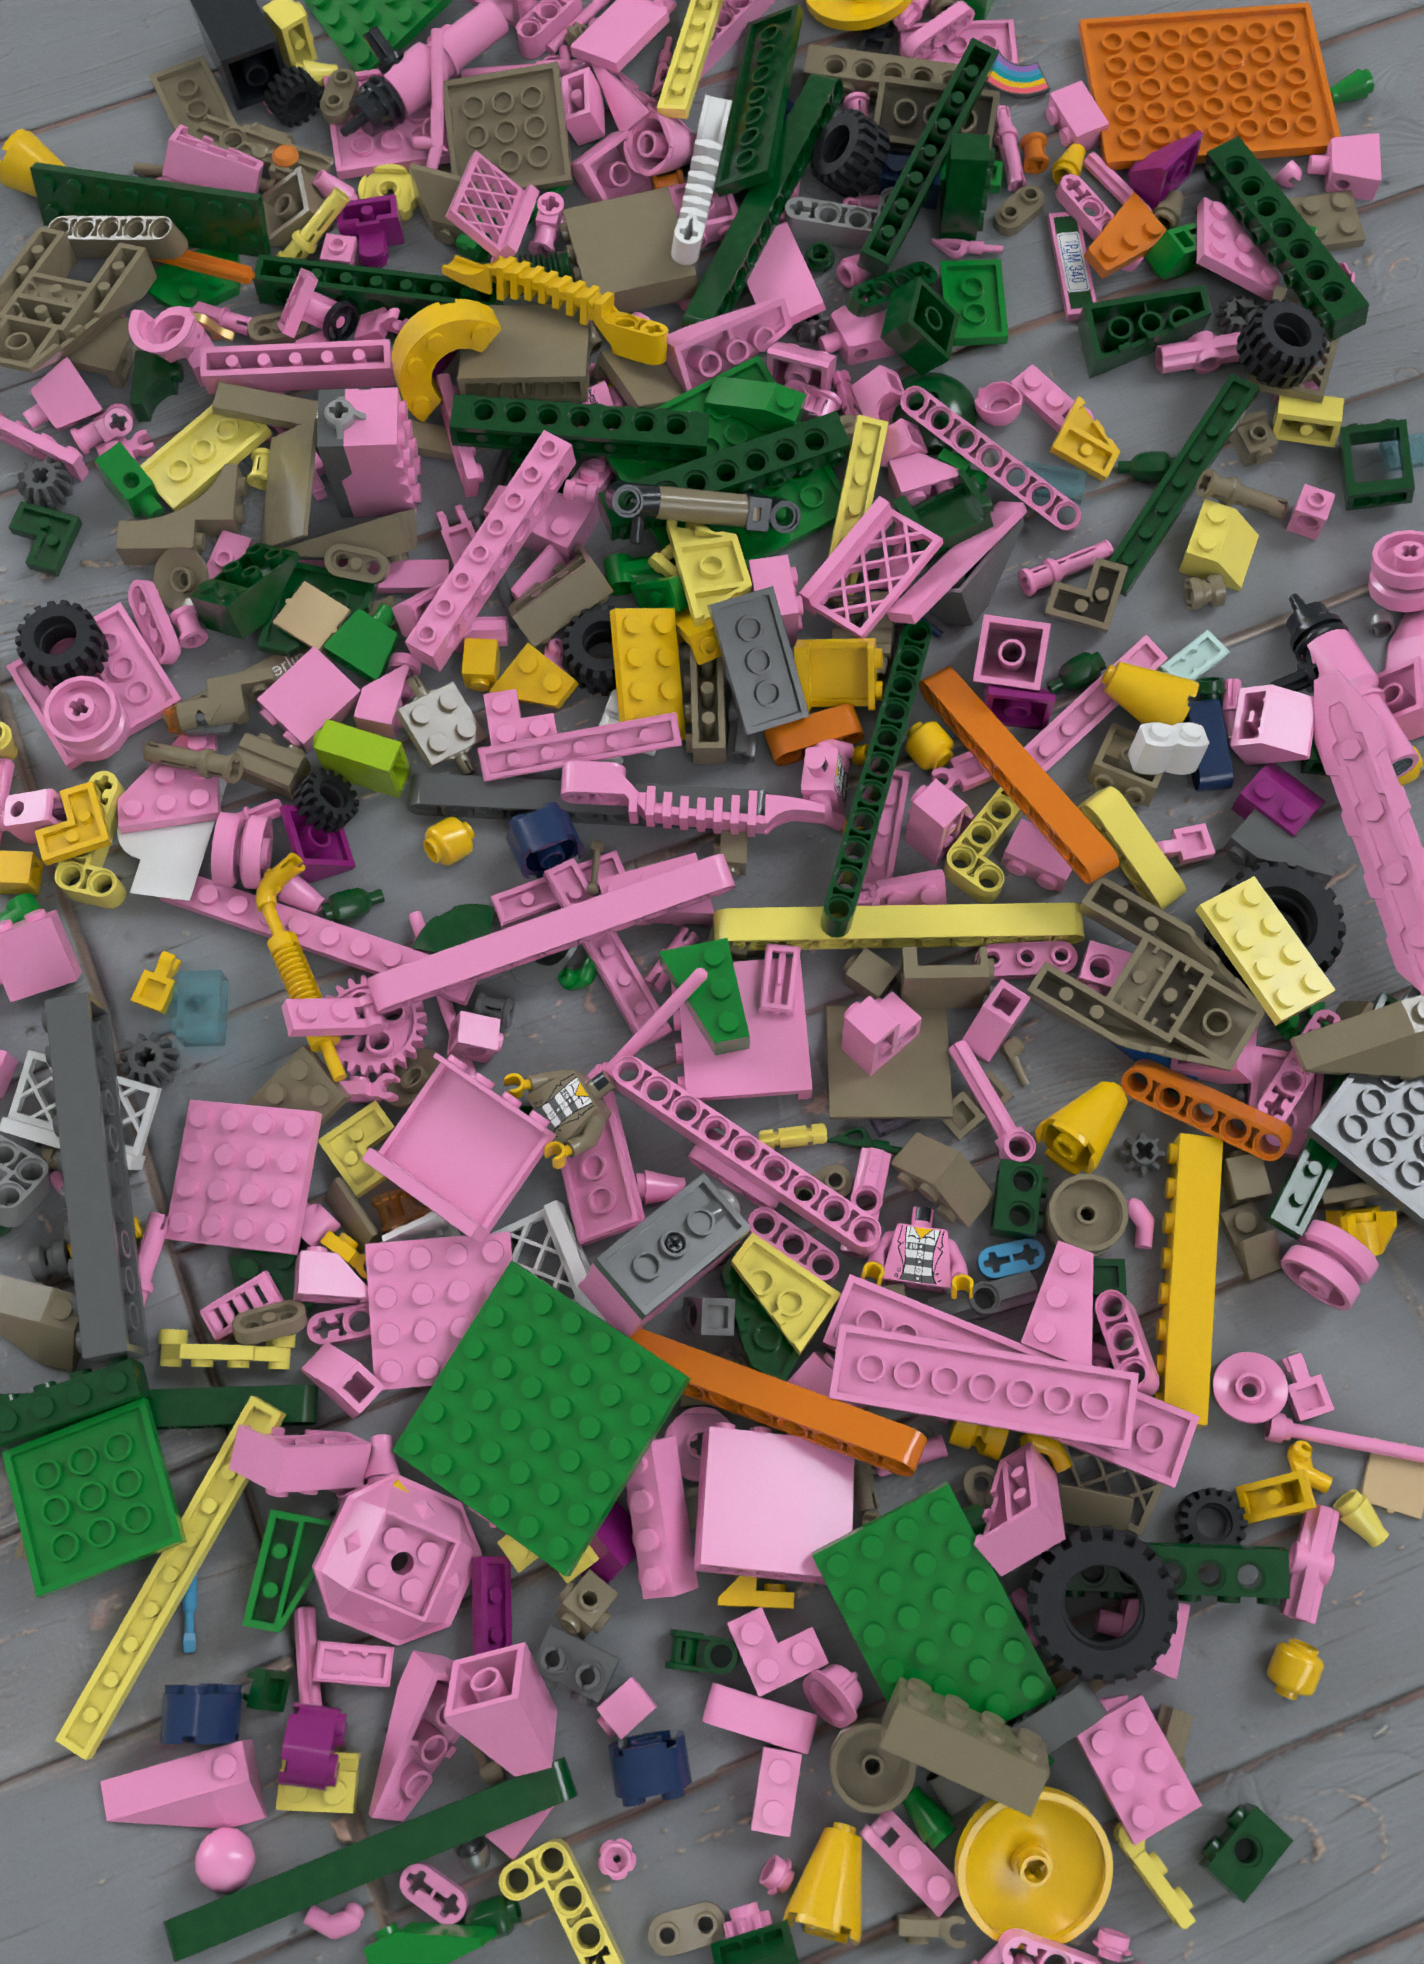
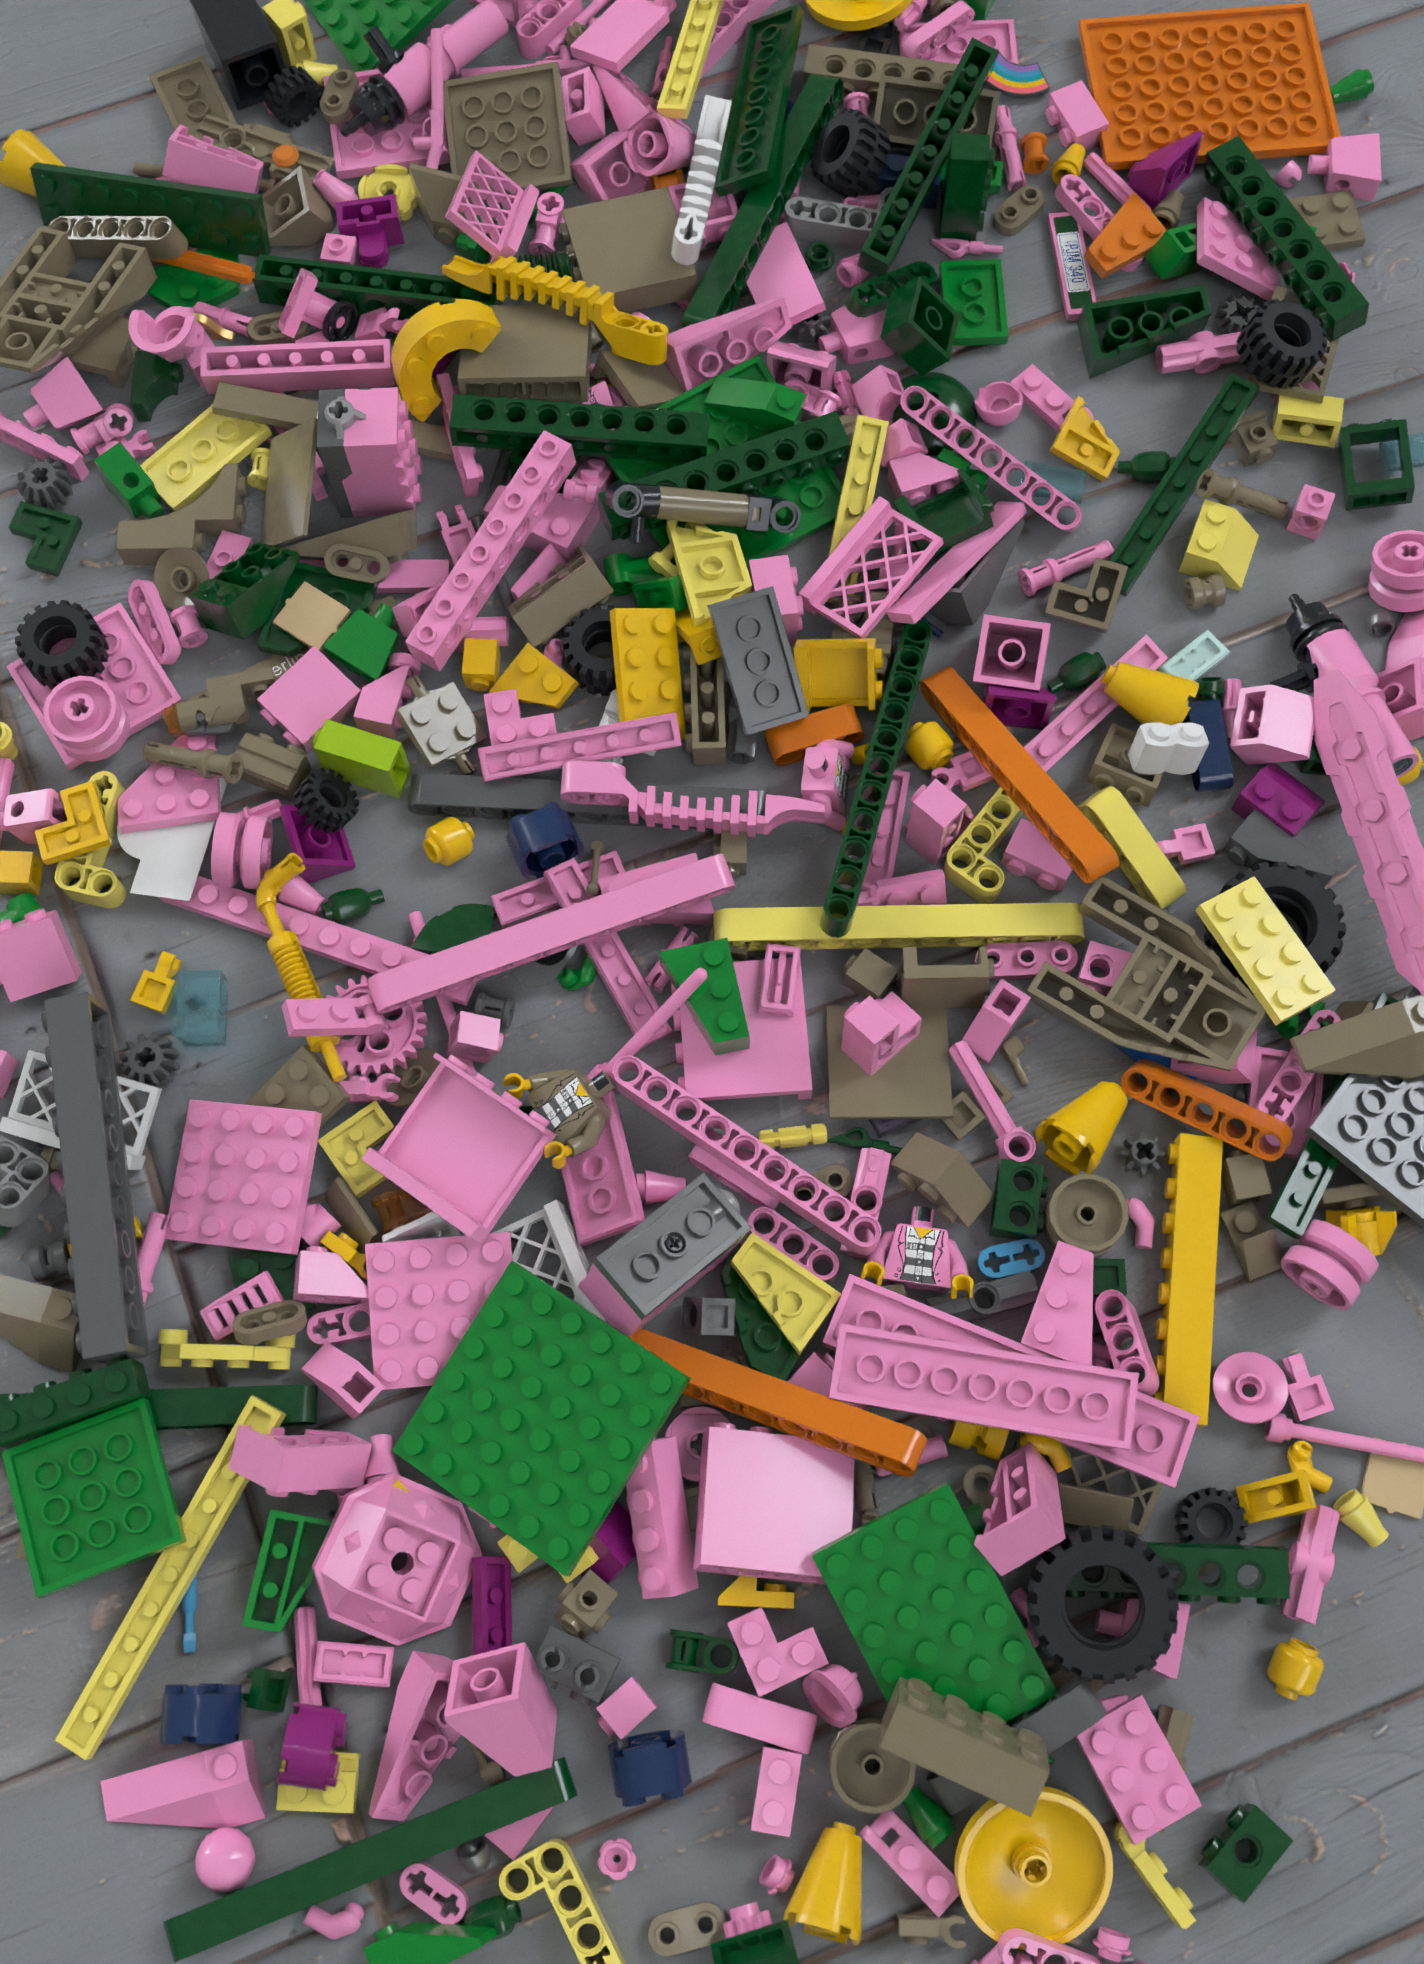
light yellow pin [276,187,350,259] -> none

